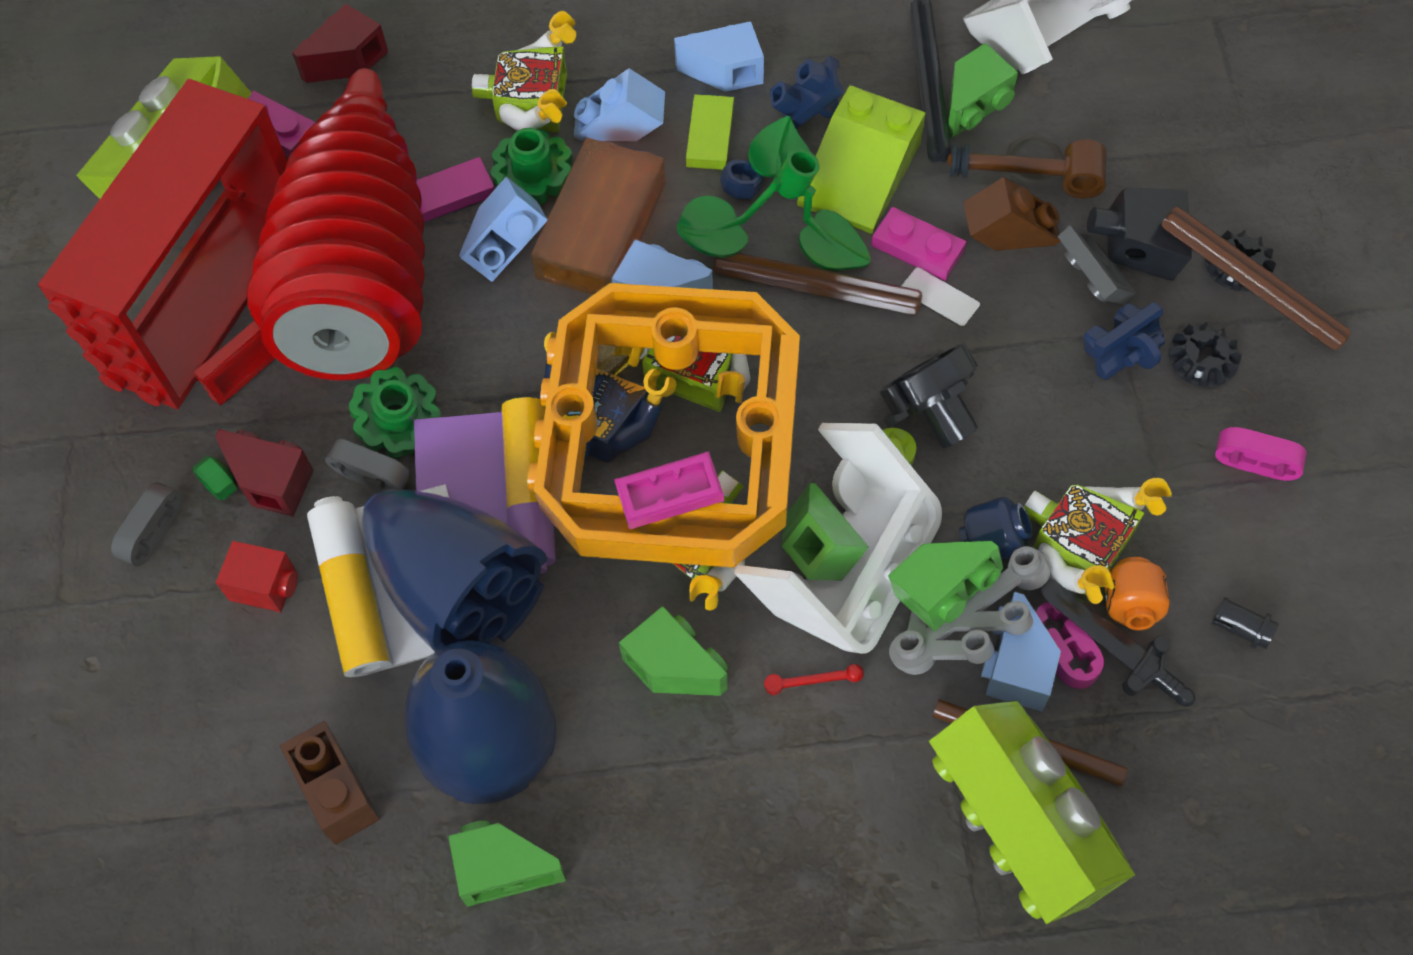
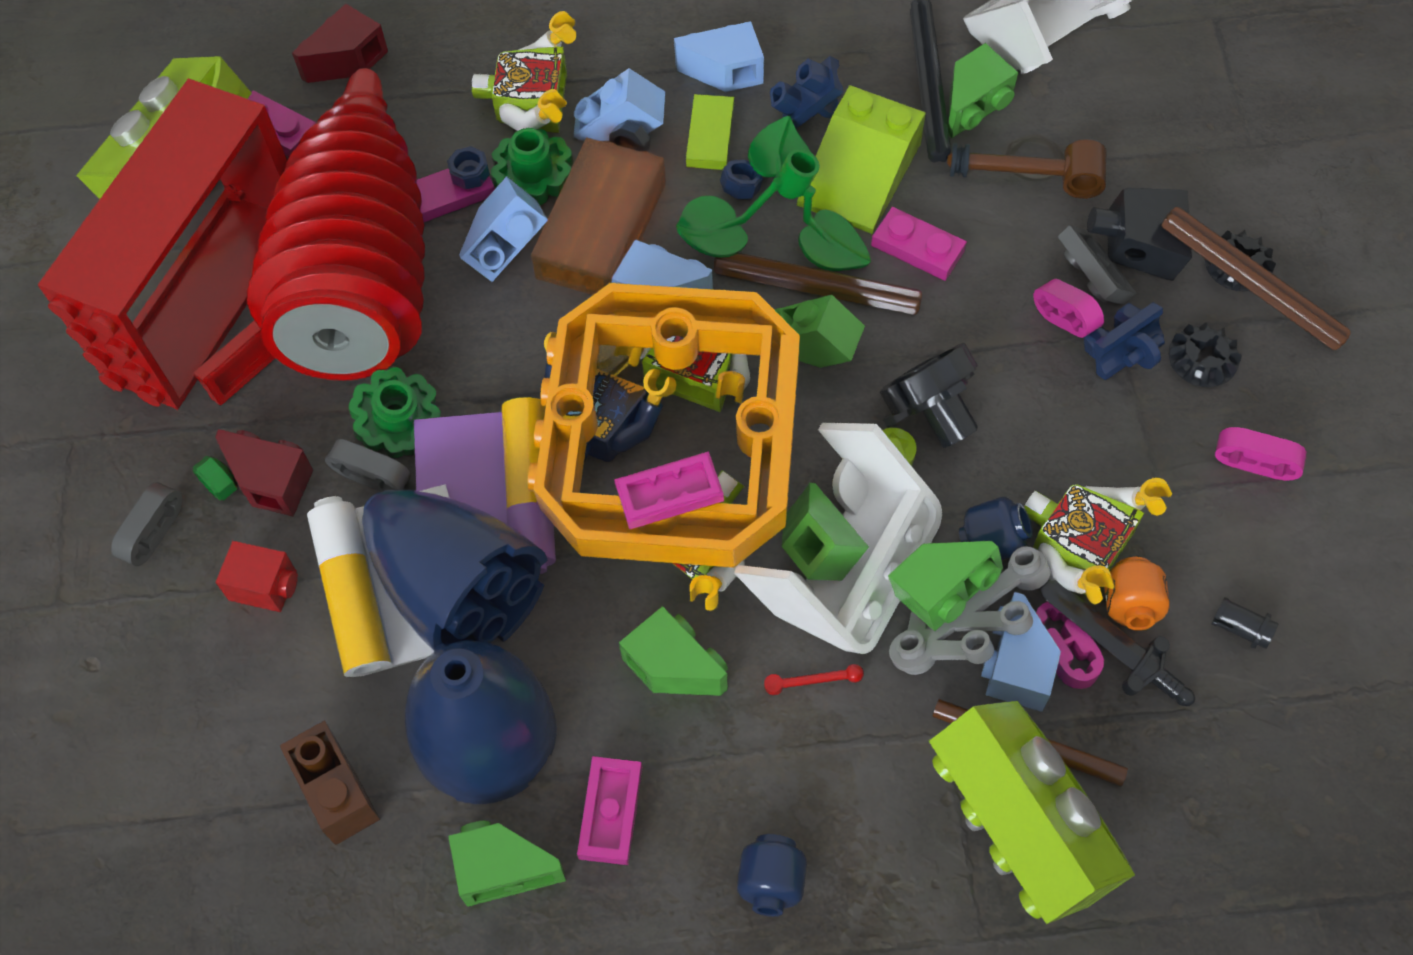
white sticker [901,267,980,326] -> none
reddish brown slope [963,177,1061,251] -> none
none -> dark blue tile [447,146,490,190]
none -> dark pink plate [577,756,643,865]
none -> black tile [608,120,650,165]
none -> dark blue head [737,834,807,916]
none -> bright green slope [775,295,865,368]
none -> dark pink beam [1033,279,1104,338]

